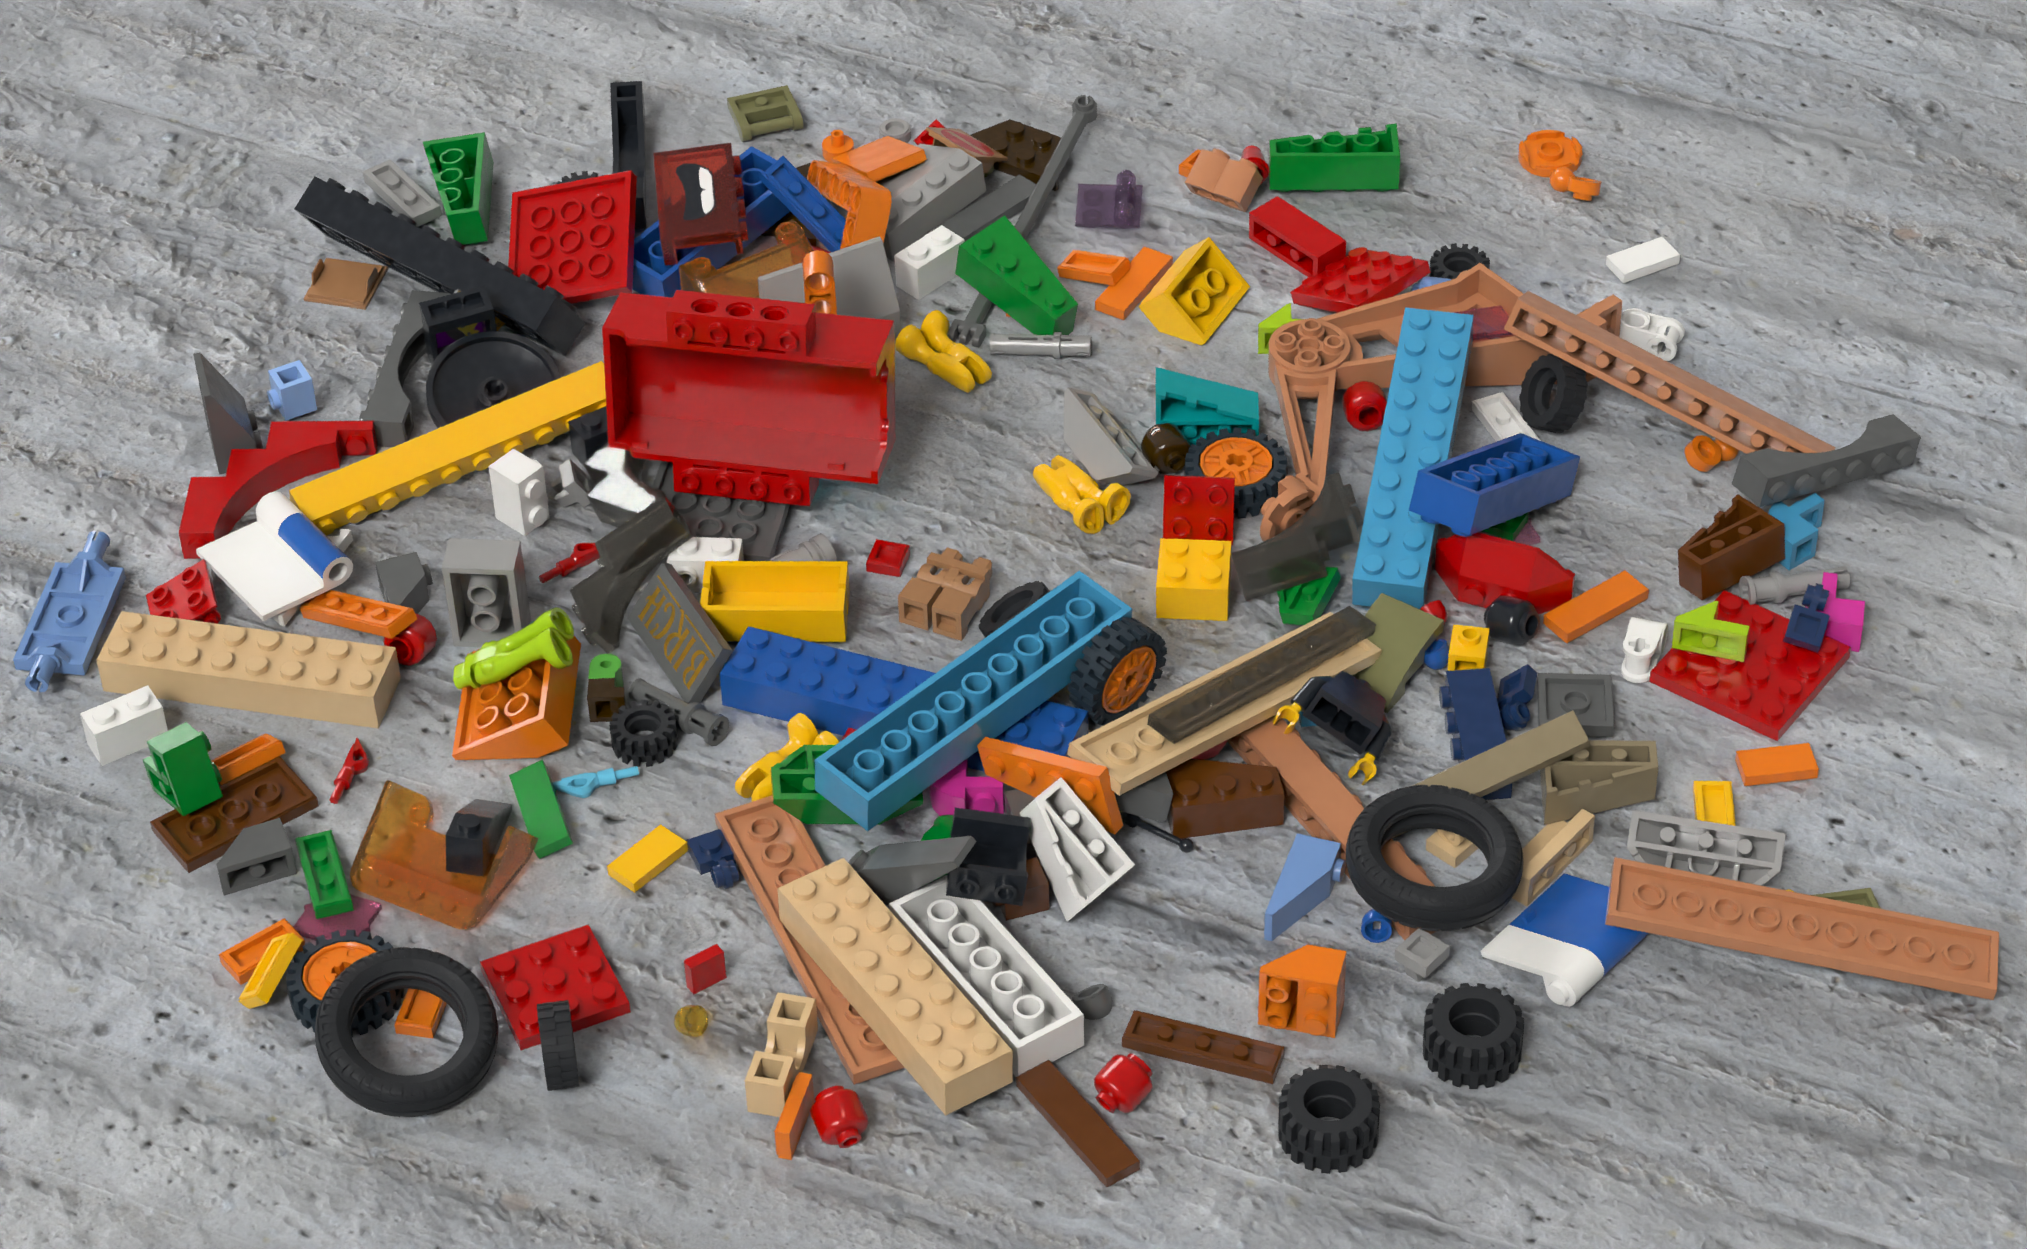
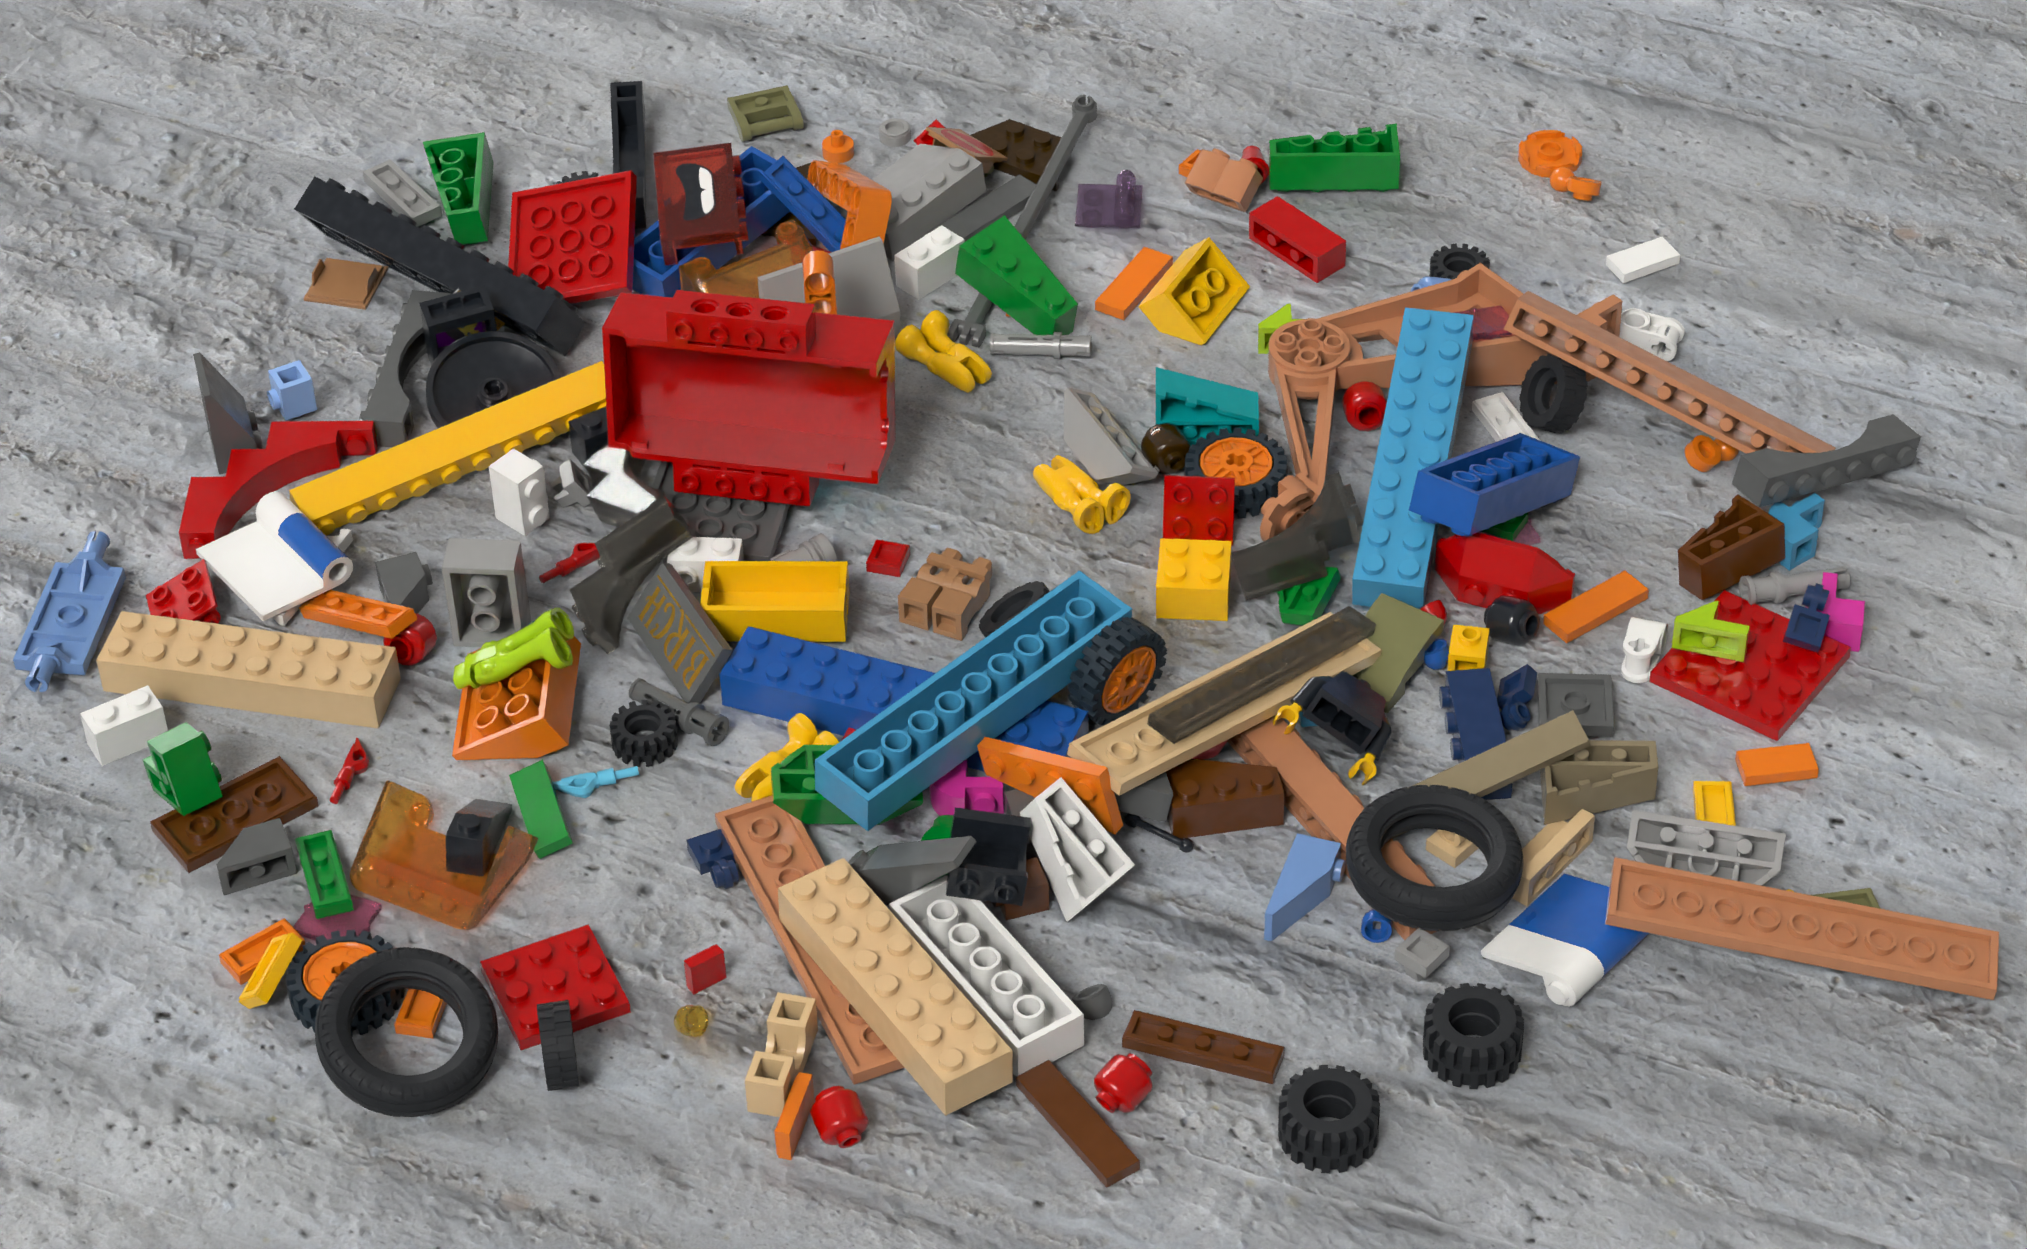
orange tile [211,733,286,785] -> none
dark brown leg [587,654,627,722] -> none
yellow tile [607,824,688,893] -> none
orange tile [831,136,927,182] -> none
orange tile [1057,250,1131,286] -> none
orange slope [1258,944,1346,1038] -> none
red plate [1290,247,1431,313] -> none

